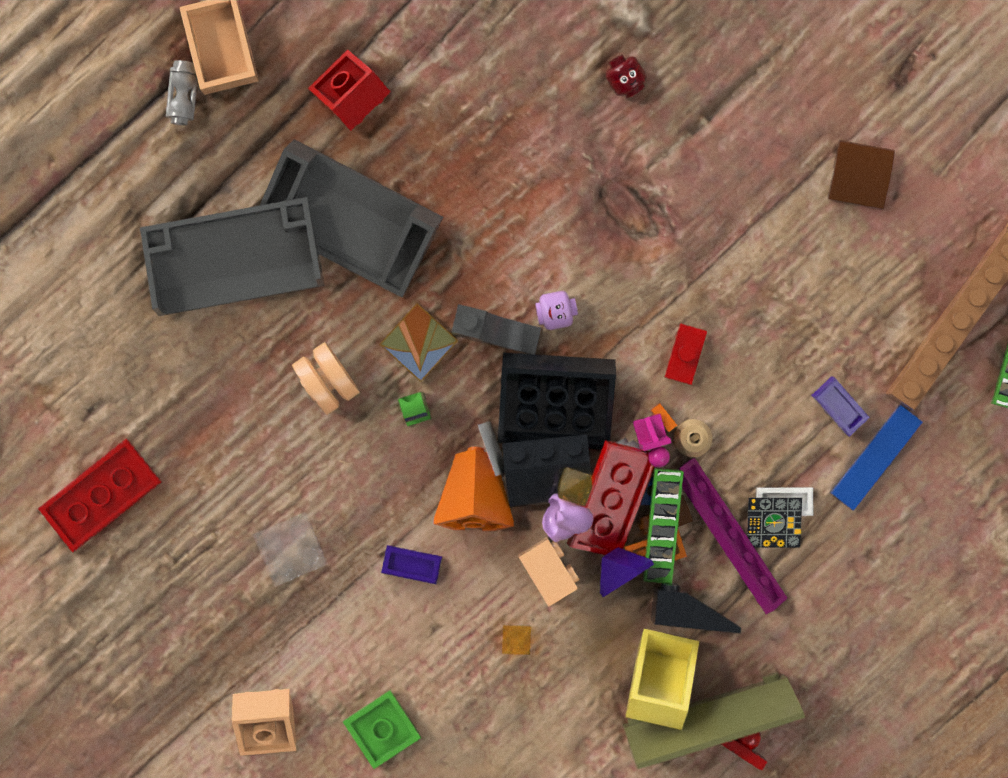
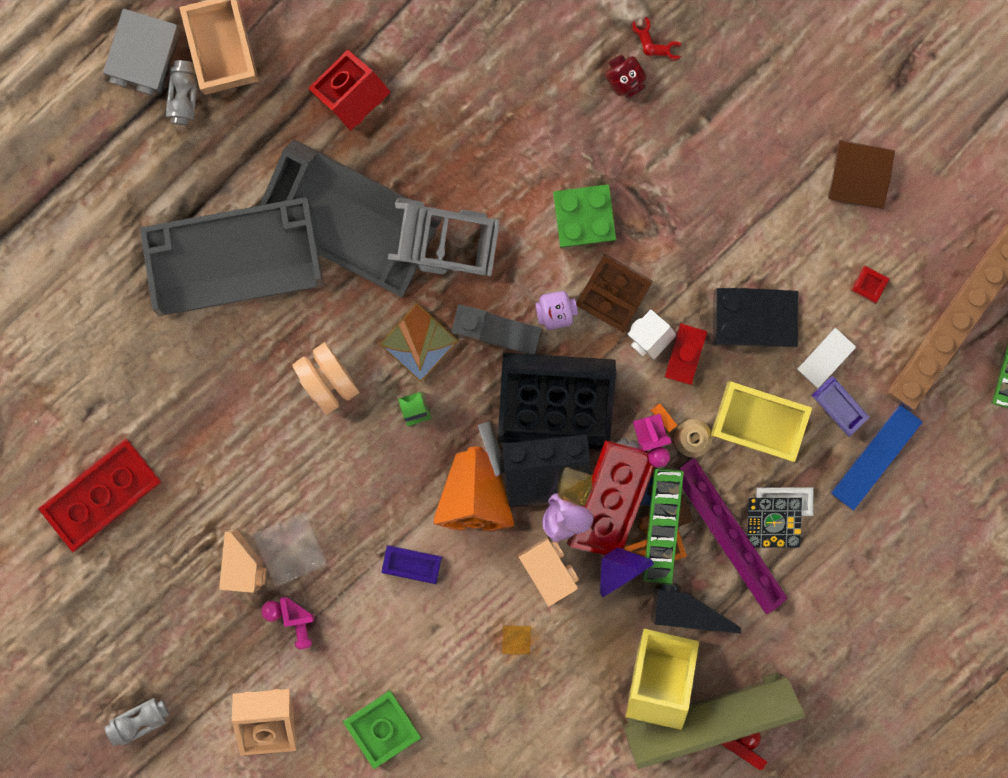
none -> light grey brick [103,9,181,96]
none -> light grey piece [105,698,170,747]
none -> light nougat slope [219,530,267,593]
none -> dark pink piece [261,596,315,650]
none -> light grey piece [388,198,500,276]
none -> bright green plate [553,184,616,248]
none -> reddish brown slope [576,253,653,333]
none -> white brick [628,310,677,360]
none -> red arm [632,17,682,61]
none -> light yellow piece [711,382,812,462]
none -> black slope [713,288,798,347]
none -> white tile [796,328,856,388]
none -> red tile [851,266,890,304]

